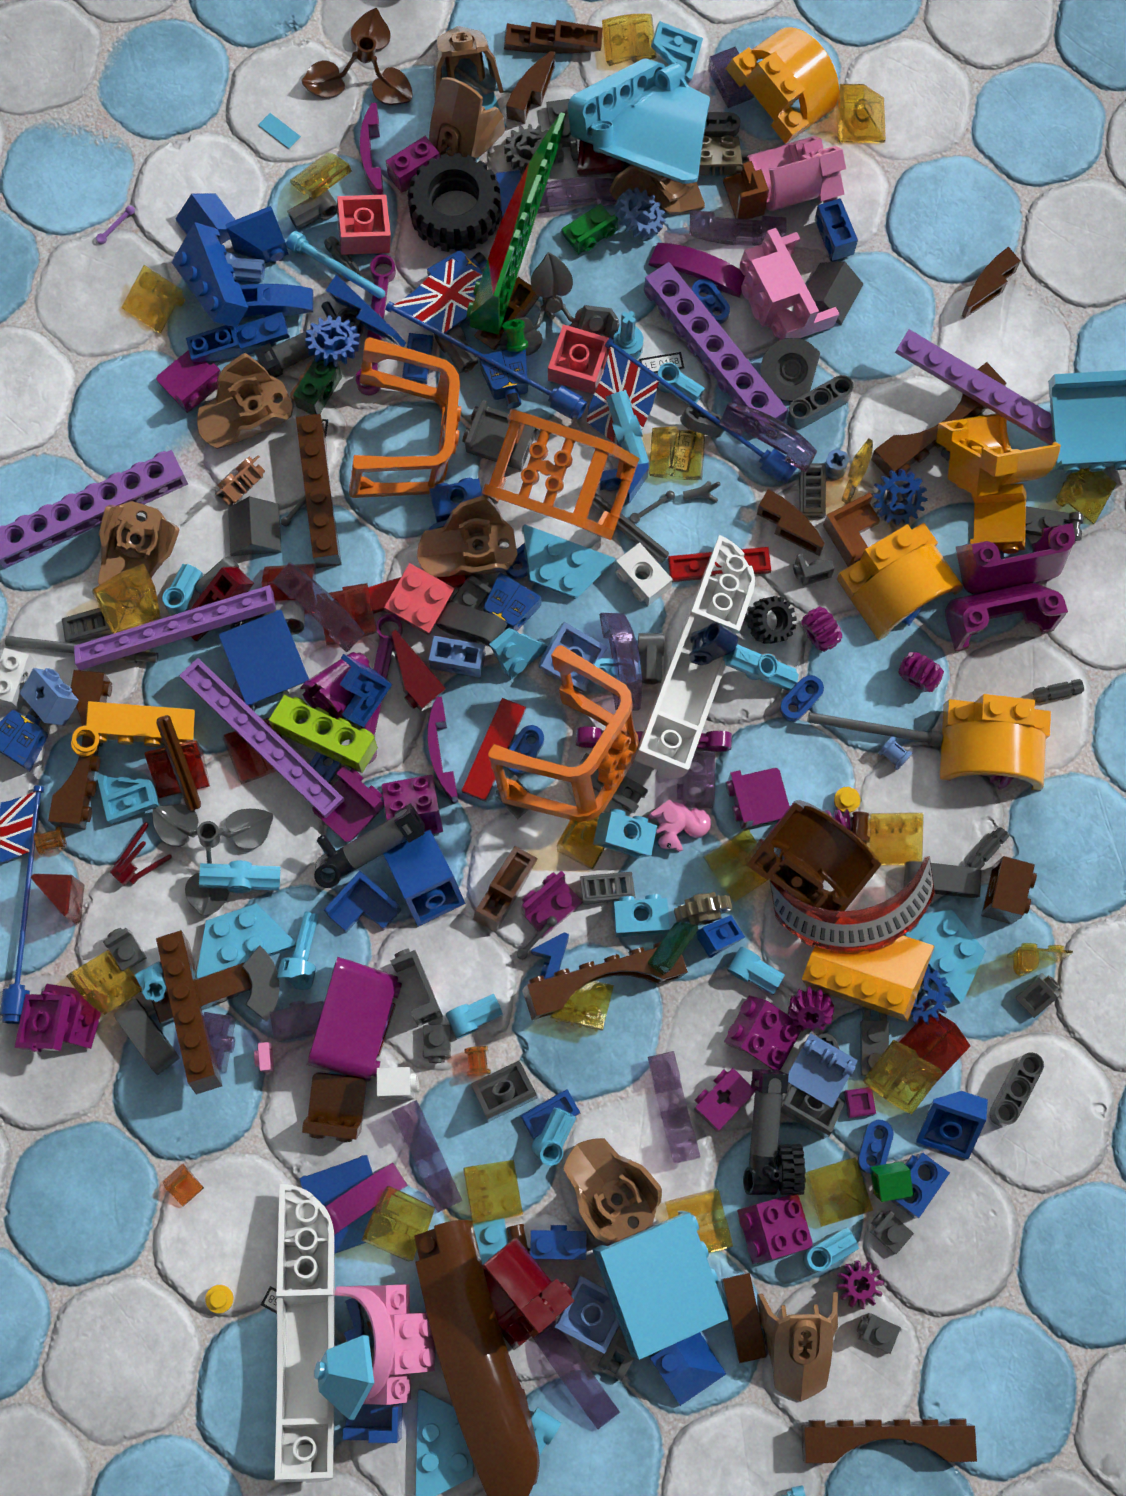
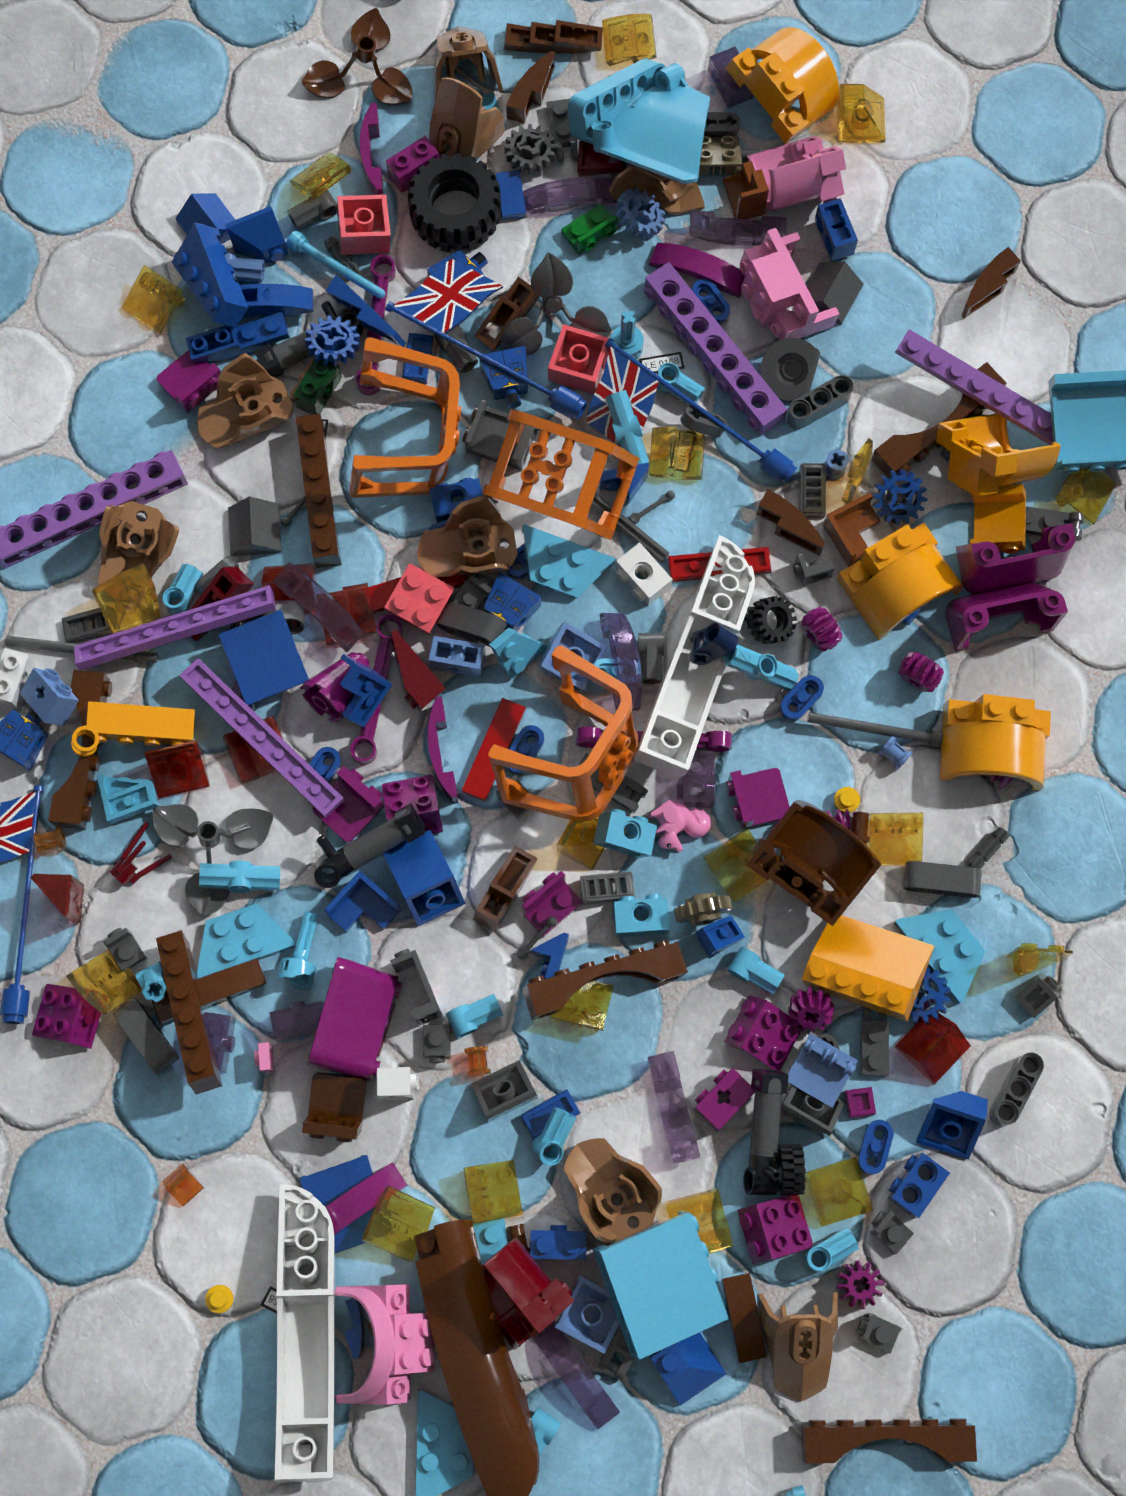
magenta plate [14,991,72,1052] -> none
medium lavender hinge [96,205,135,244] -> none
reddish brown axle [156,715,201,811] -> none
nougat hinge [215,455,265,505] -> none
dark grey tile [242,946,280,1022] -> none
medium azure sticker [258,113,301,148] -> none
lime brick [269,695,378,773] -> none
medium azure slope [314,1335,374,1420] -> none
blue panel [343,1403,403,1443] -> none
clear purple slope [392,1100,463,1213] -> none
green wedge [466,112,565,335] -> none
green bush [502,319,529,352] -> none
dark grey bracket [578,305,619,339] -> none
clear green slope [648,922,699,975] -> none
medium azure wing [651,21,703,83] -> none
dark grey bar [683,481,721,503] -> none
clear purple slope [719,402,817,473] -> none
windscreen [770,856,935,954] -> none
clear yellow slope [863,1040,942,1115] -> none
green panel [870,1162,913,1202] -> none
reddish brown brick [981,856,1037,924] -> none
dark grey axle [1033,679,1084,703] -> none

